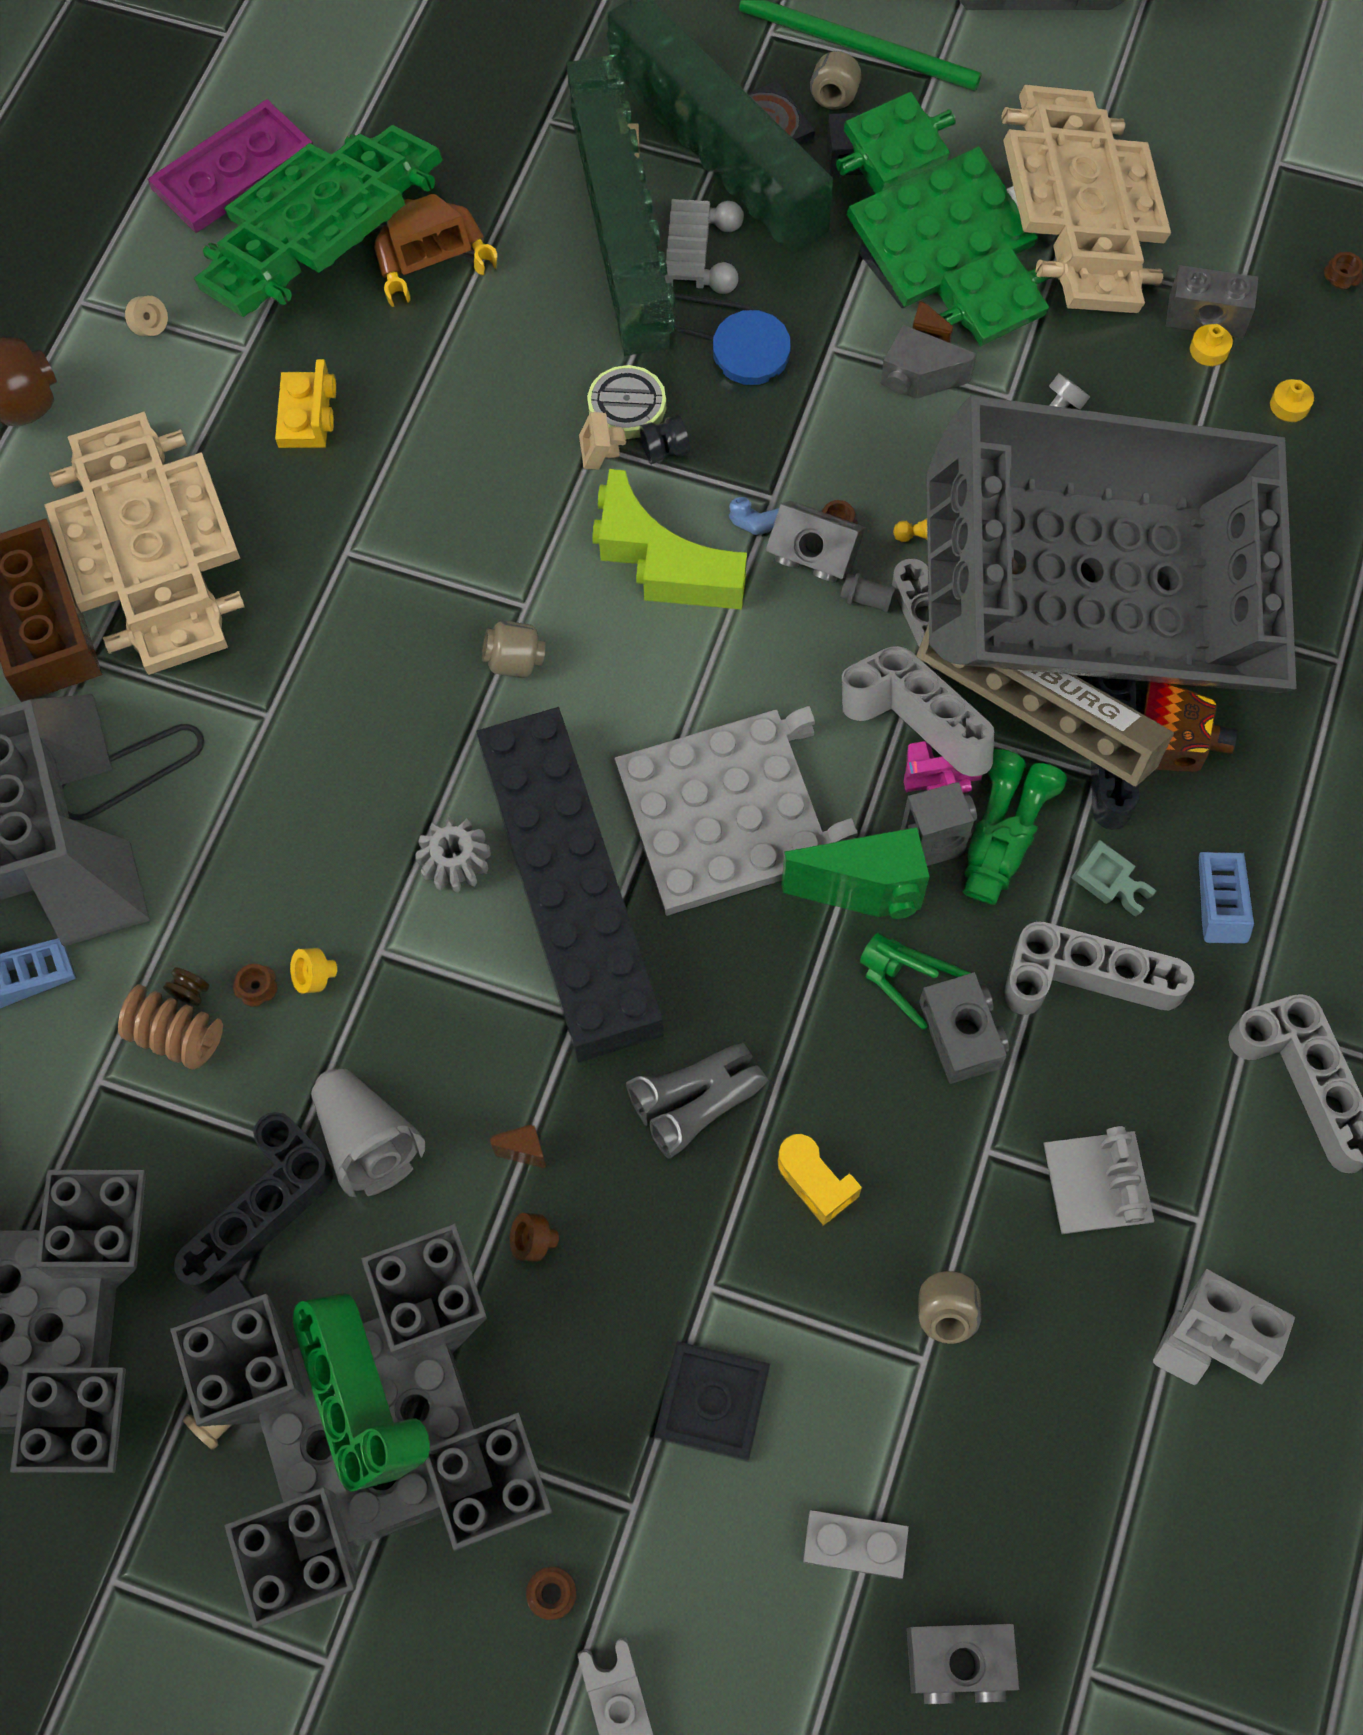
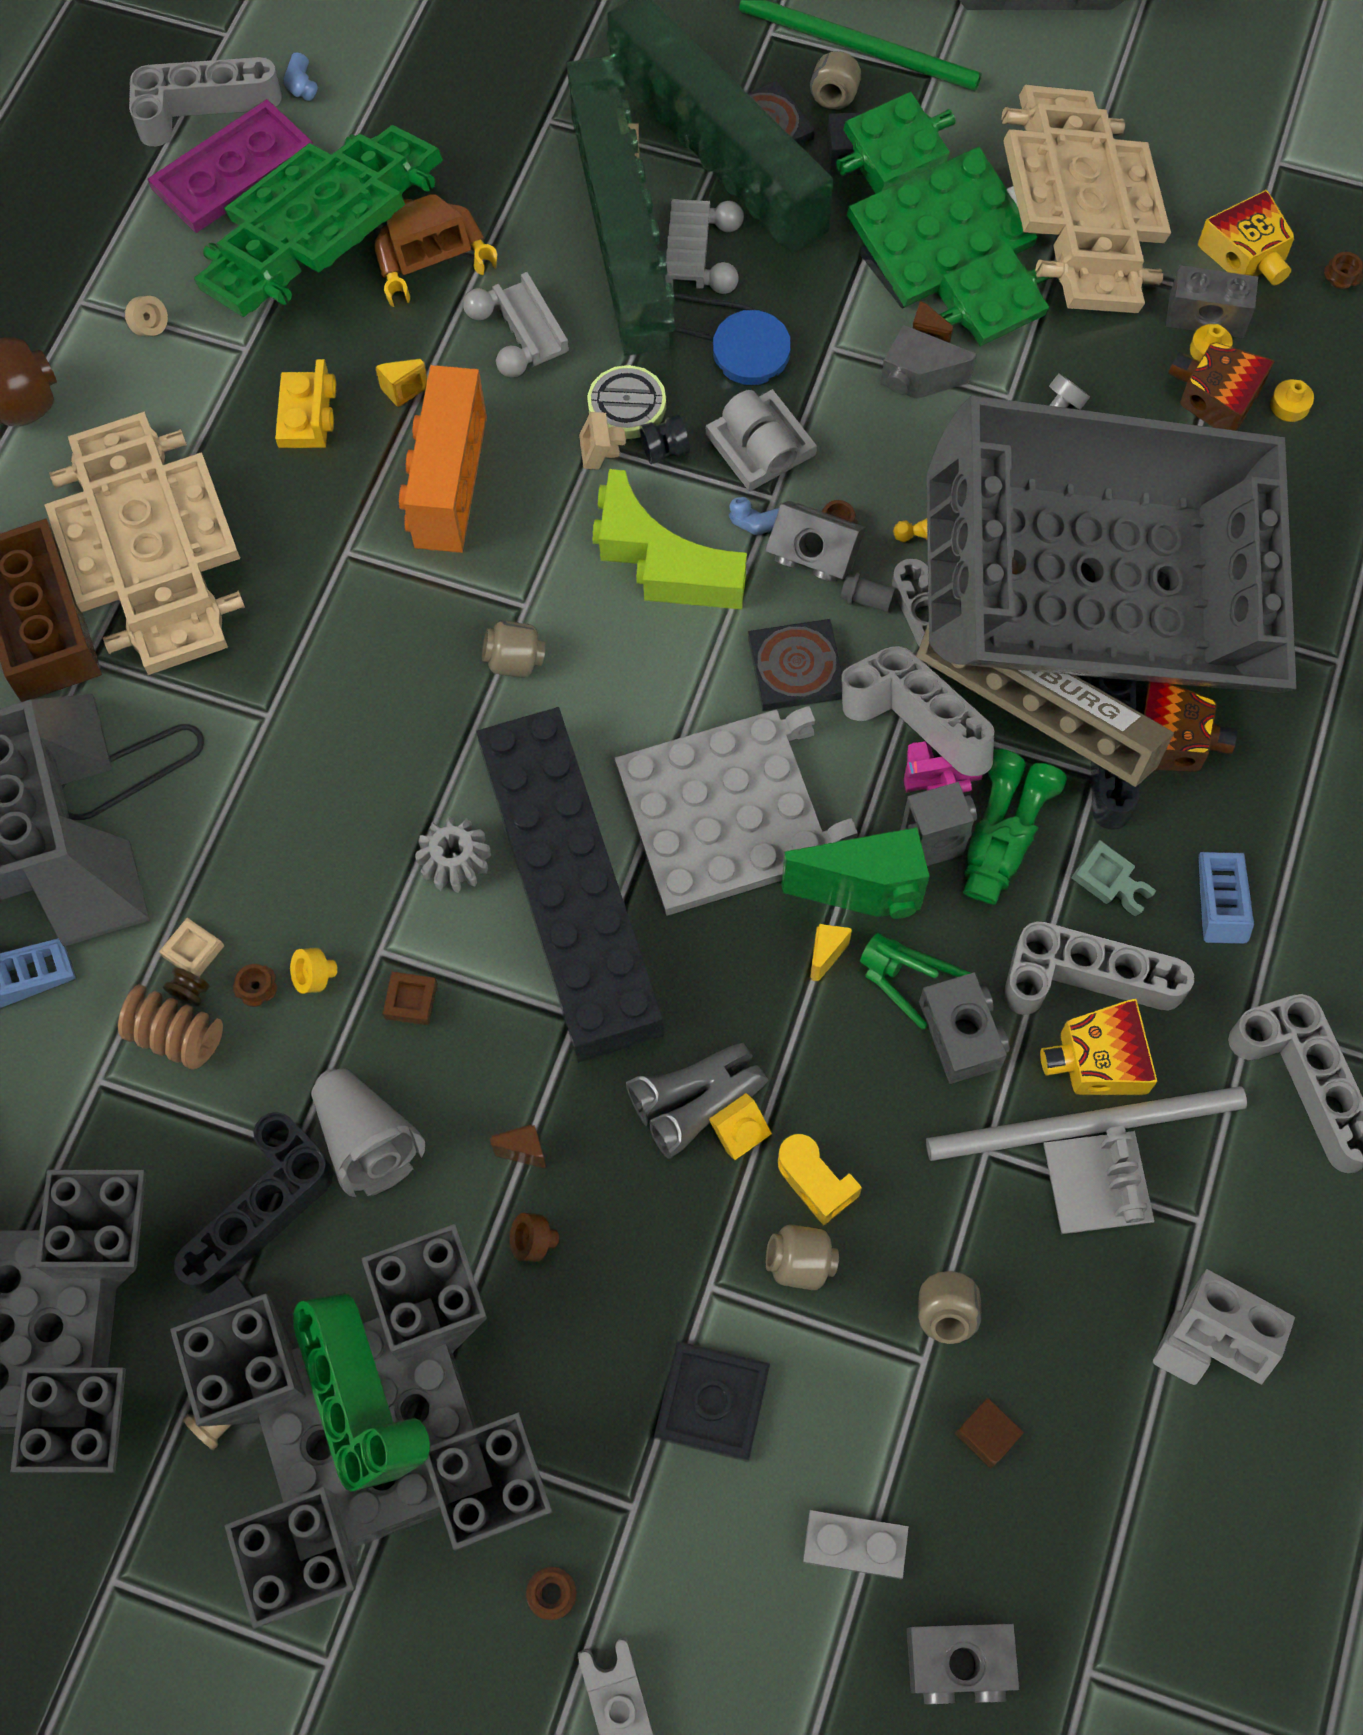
none -> light grey beam [129,57,282,147]
none -> tan tile [159,918,224,977]
none -> medium blue arm [284,52,318,101]
none -> yellow slope [375,359,428,407]
none -> reddish brown plate [383,972,438,1026]
none -> orange brick [399,365,487,553]
none -> light grey gear [463,272,569,378]
none -> light grey plate [706,389,817,492]
none -> yellow plate [709,1093,772,1160]
none -> tile [748,619,842,711]
none -> dark tan head [765,1224,839,1290]
none -> yellow slope [810,924,852,982]
none -> light grey piece [926,1086,1247,1161]
none -> reddish brown slope [954,1398,1024,1469]
none -> torso [1040,999,1157,1095]
none -> torso [1168,342,1275,431]
none -> yellow torso [1198,190,1294,286]

